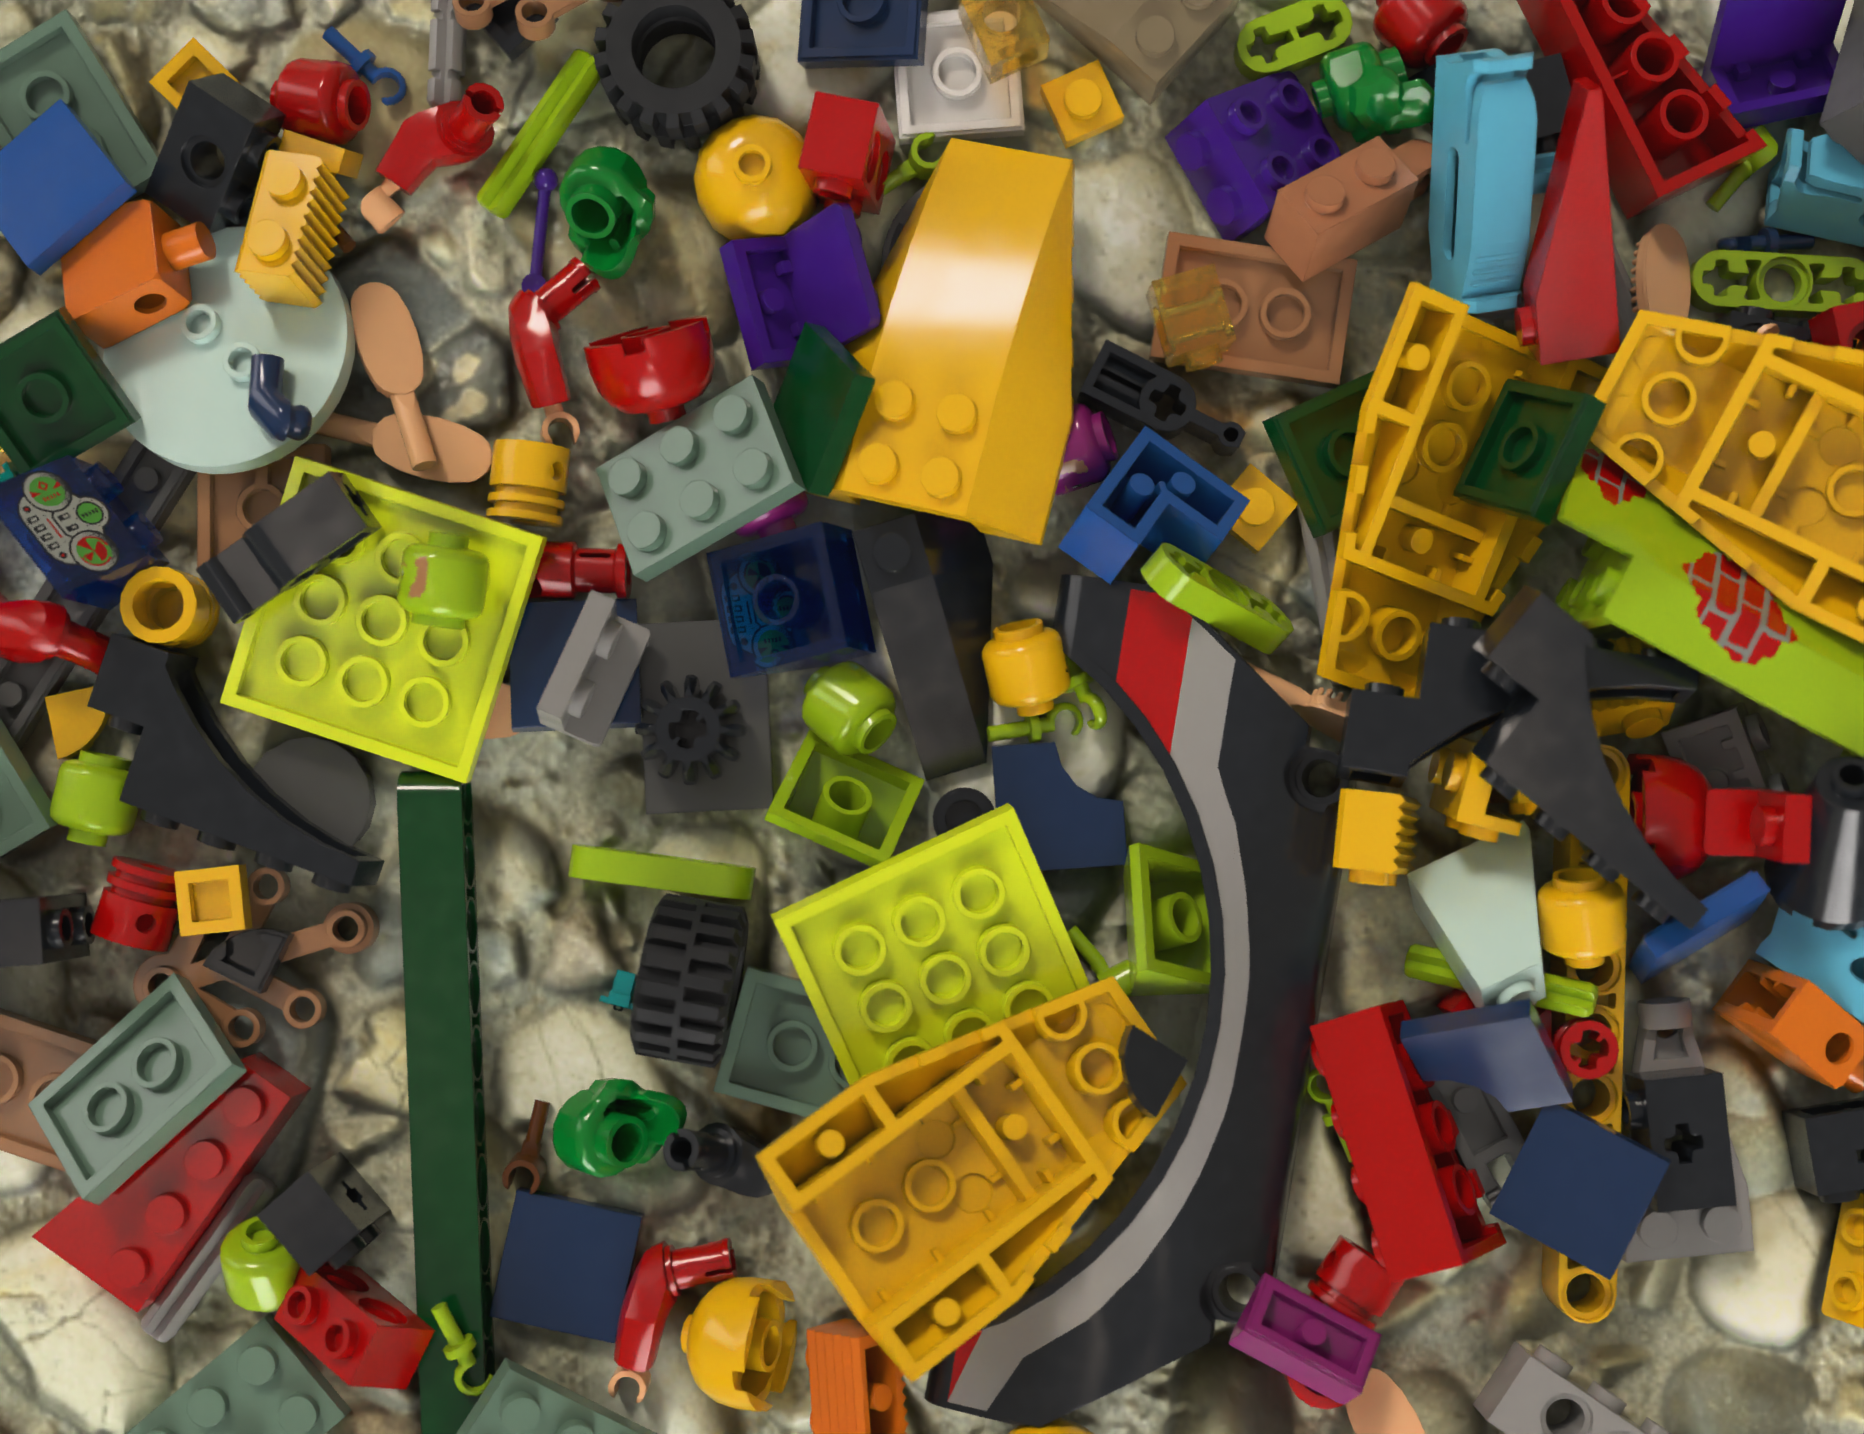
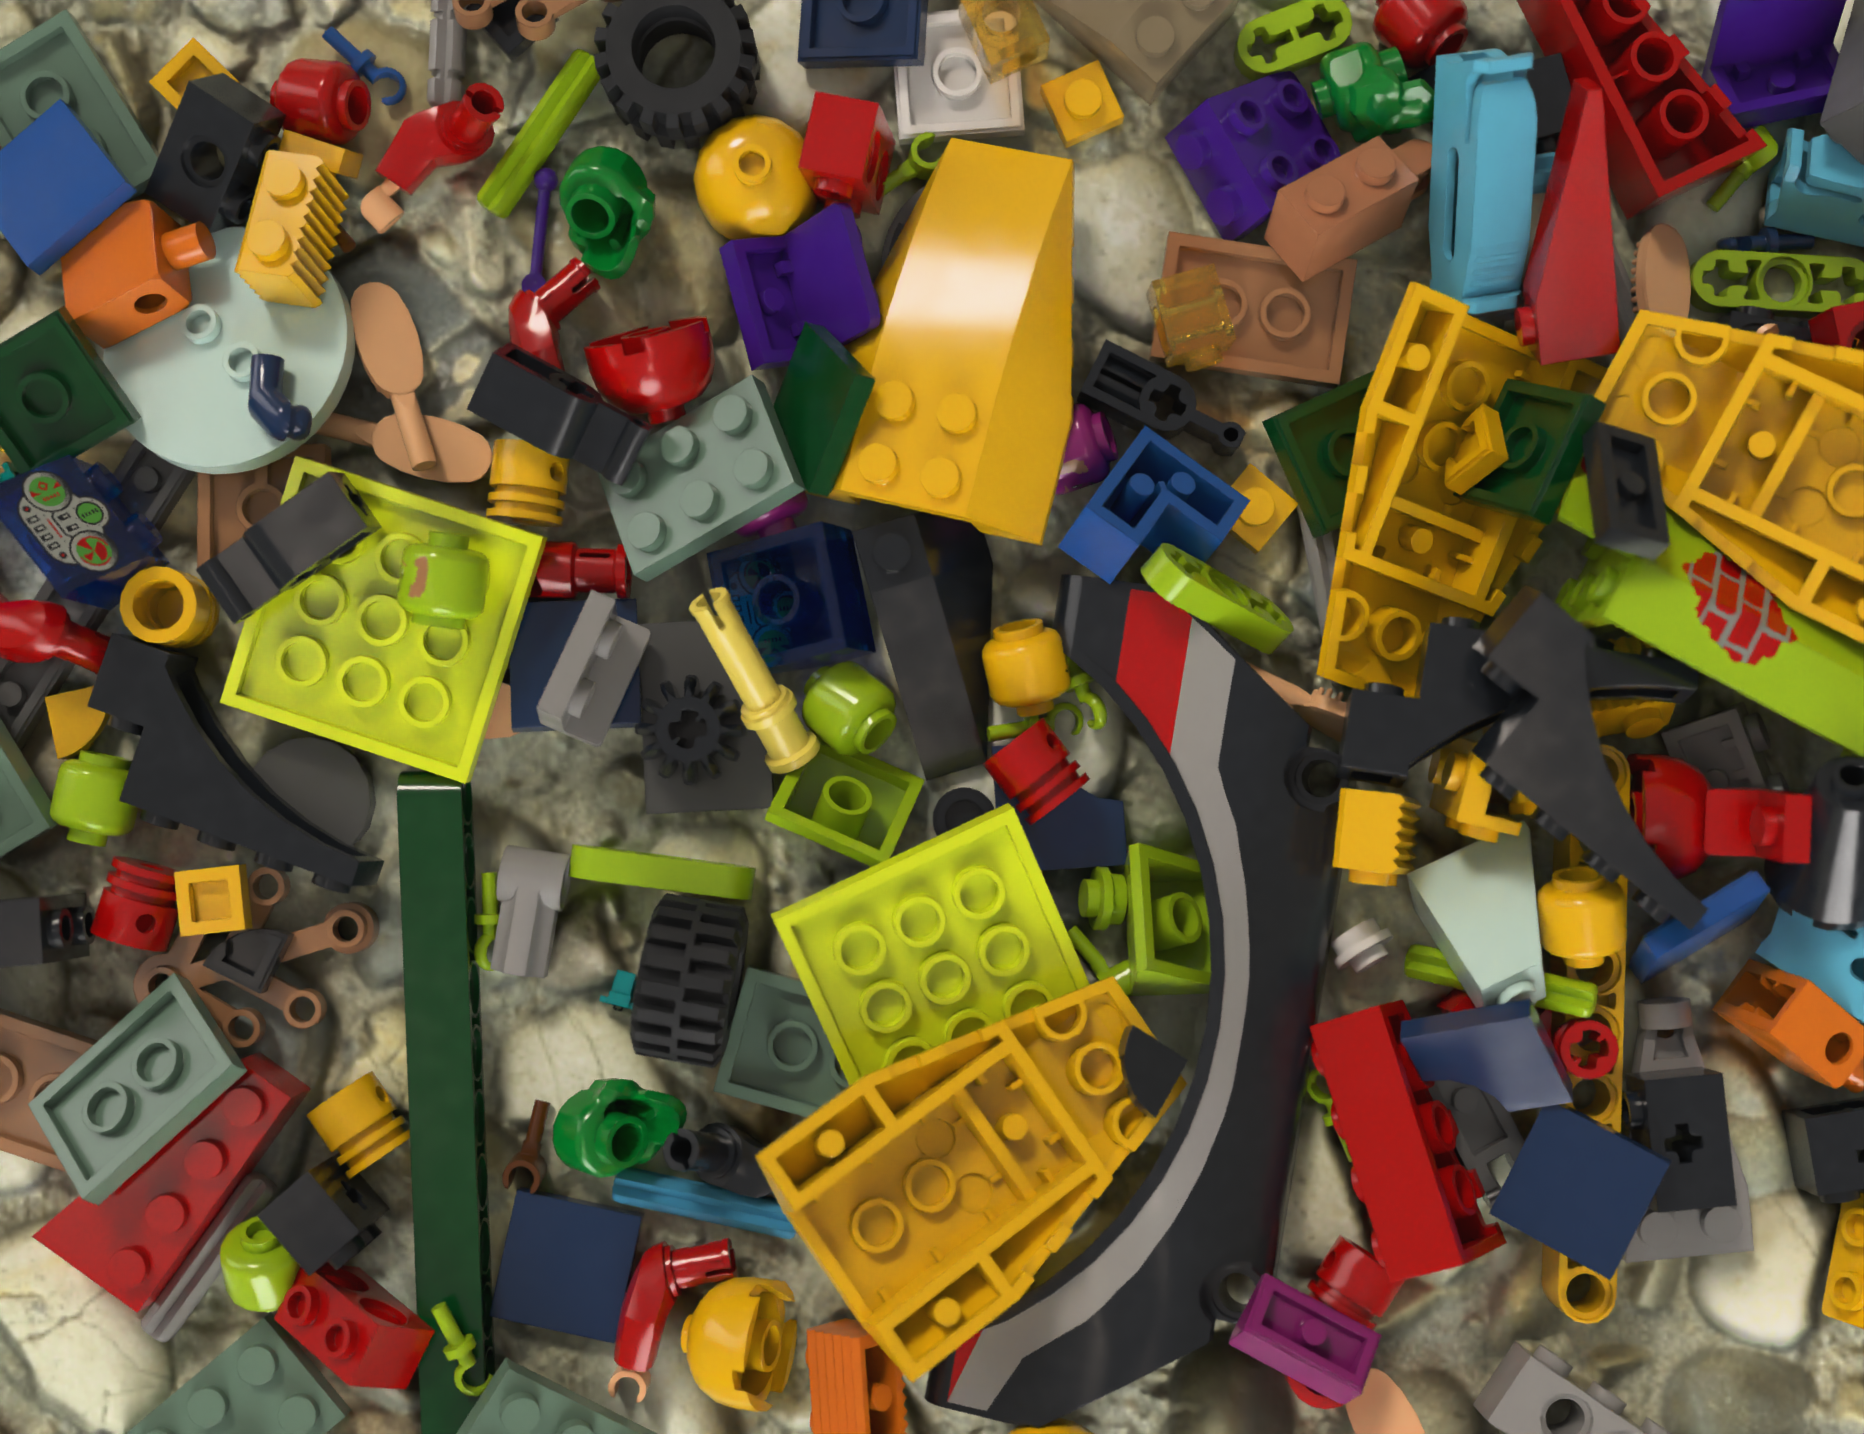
none -> yellow piece [306,1071,410,1179]
none -> black piece [467,342,653,486]
none -> lime hand [474,872,500,971]
none -> light grey piece [490,845,571,978]
none -> dark azure axle [612,1167,797,1239]
none -> light yellow pin [689,587,820,774]
none -> red piece [982,718,1090,826]
none -> lime plate [1078,866,1128,931]
none -> white plate [1330,918,1393,974]
none -> yellow tile [1444,403,1509,495]
none -> black plate [1582,421,1670,560]

